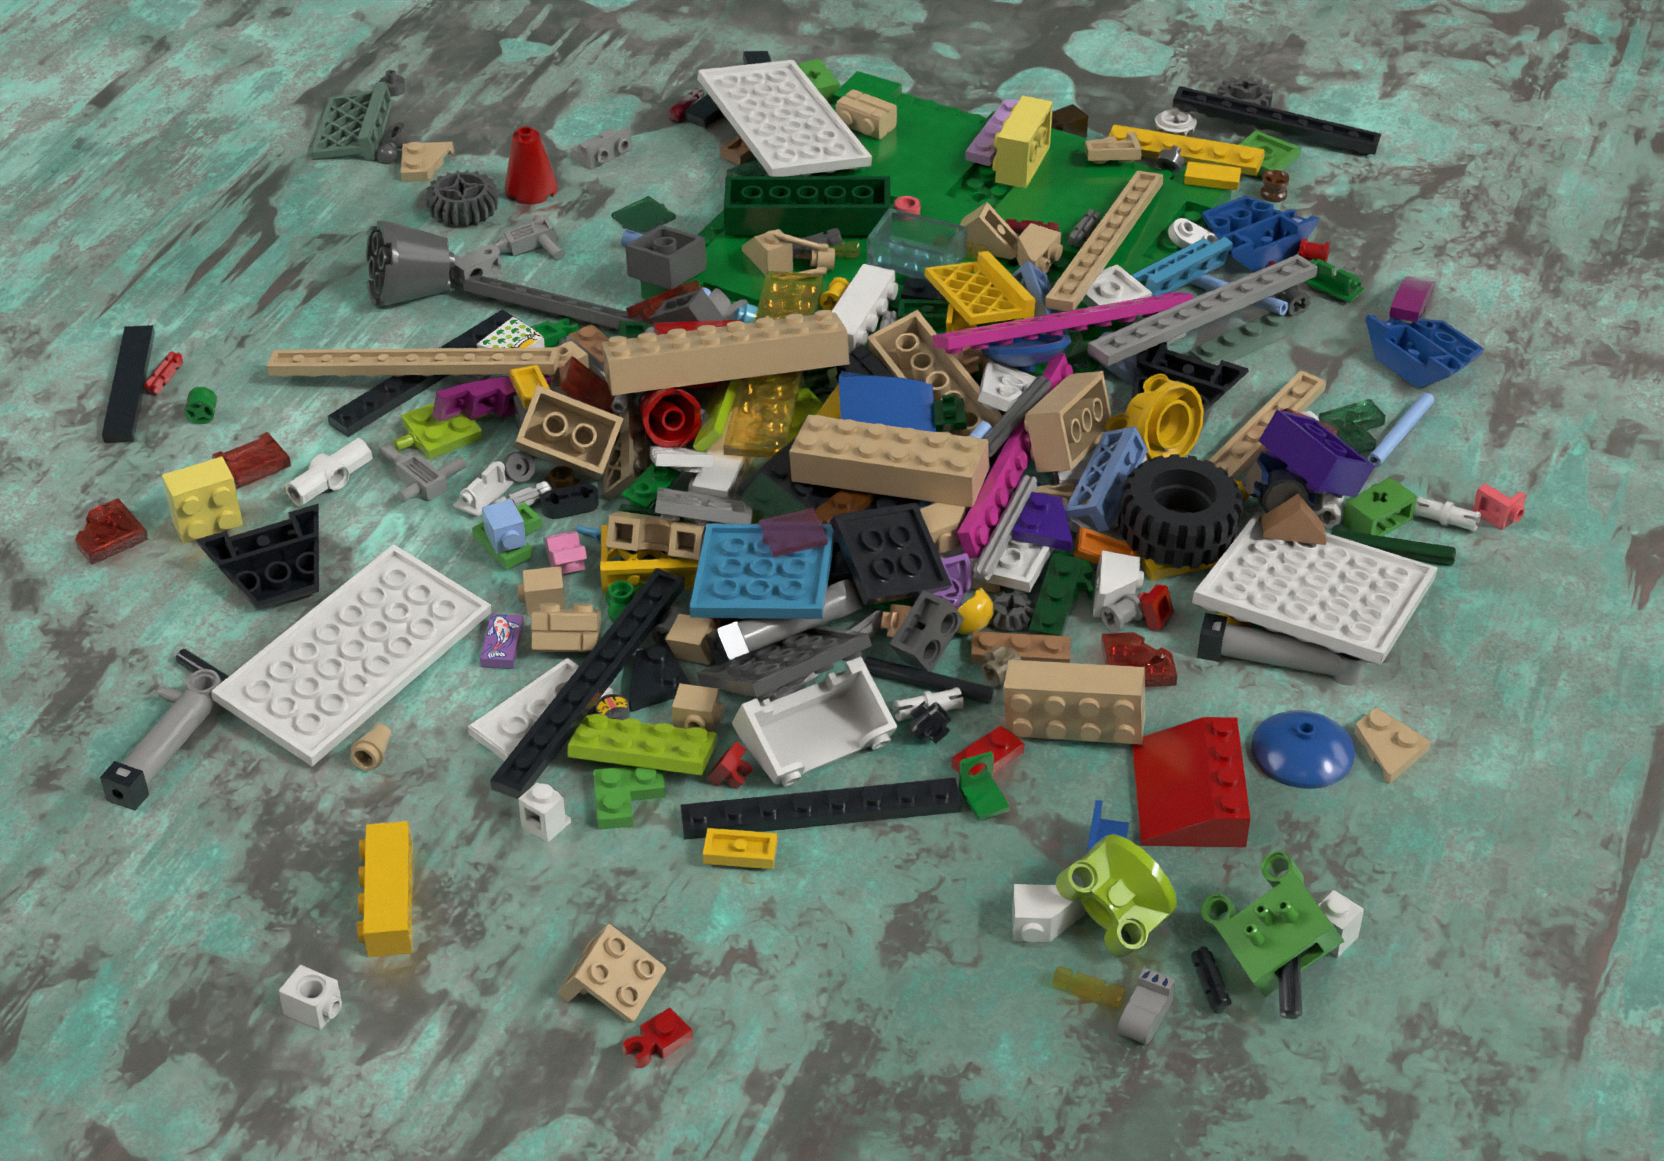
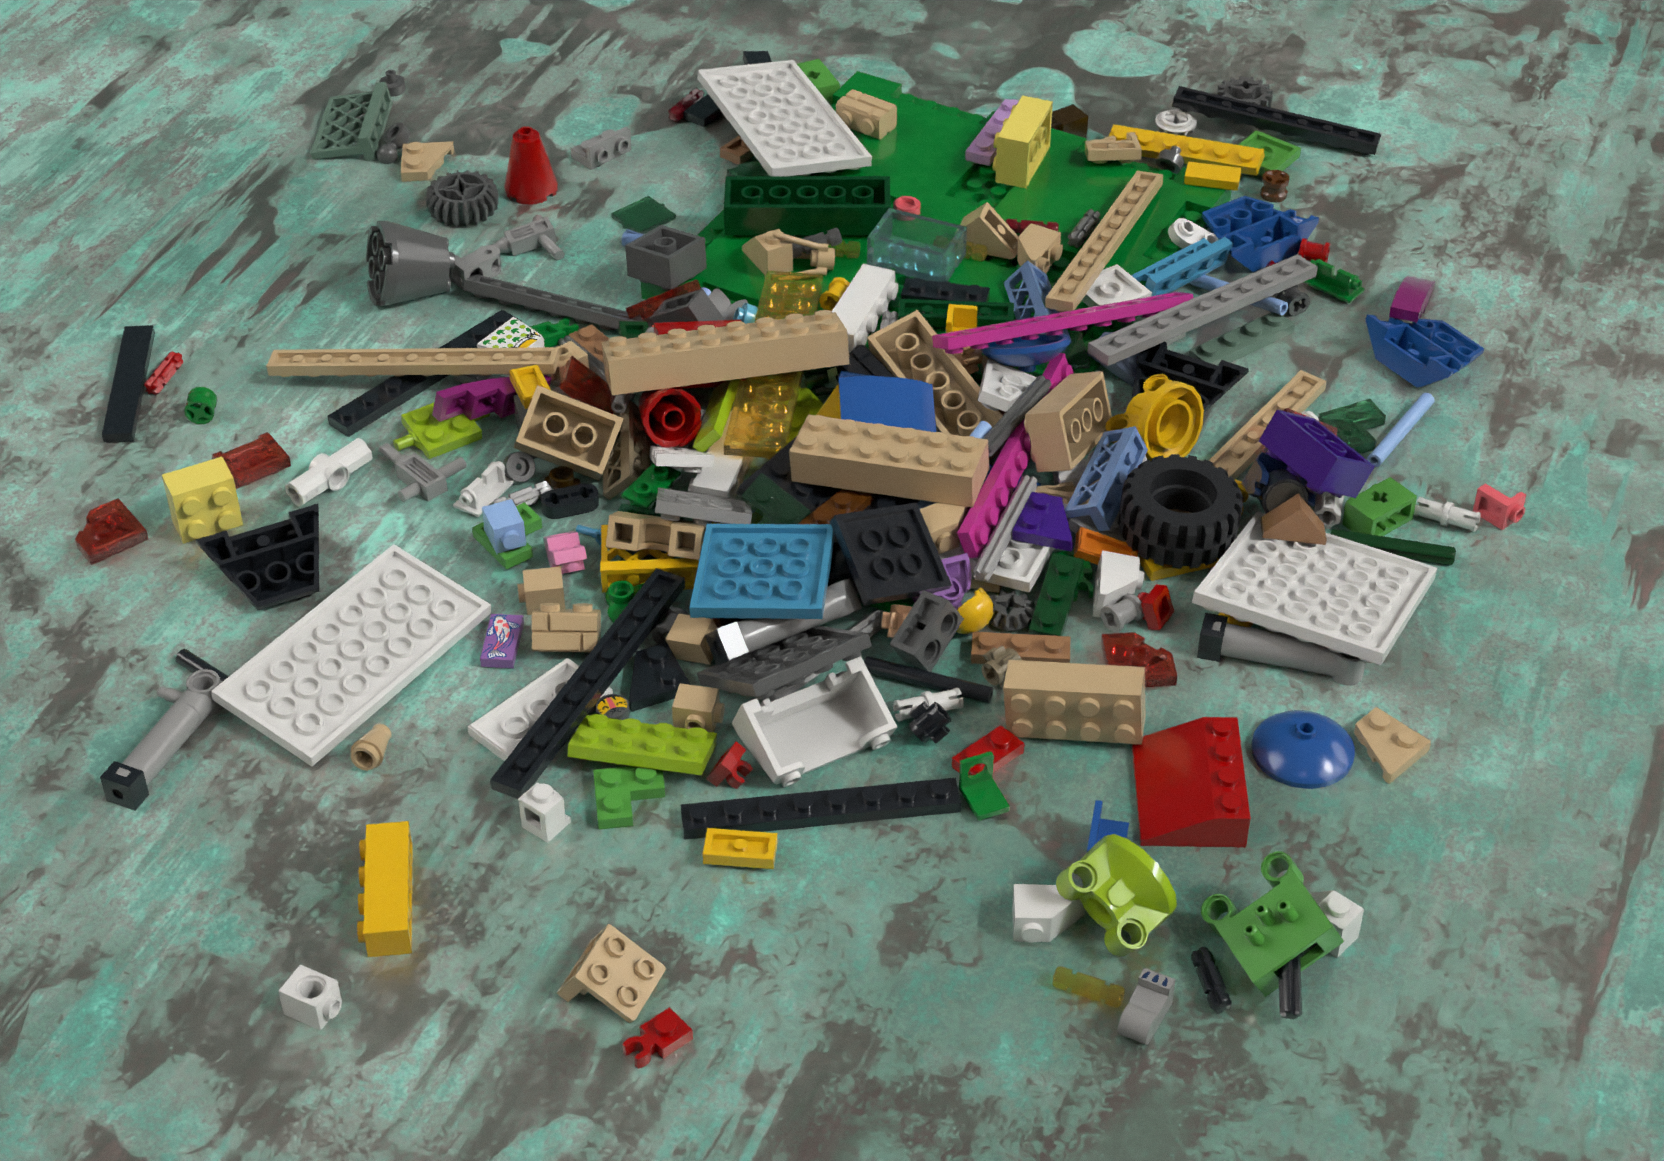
clear pink piece [759,508,828,557] -> none
yellow fence [924,251,1036,325] -> none
dark green tile [934,394,967,432] -> none

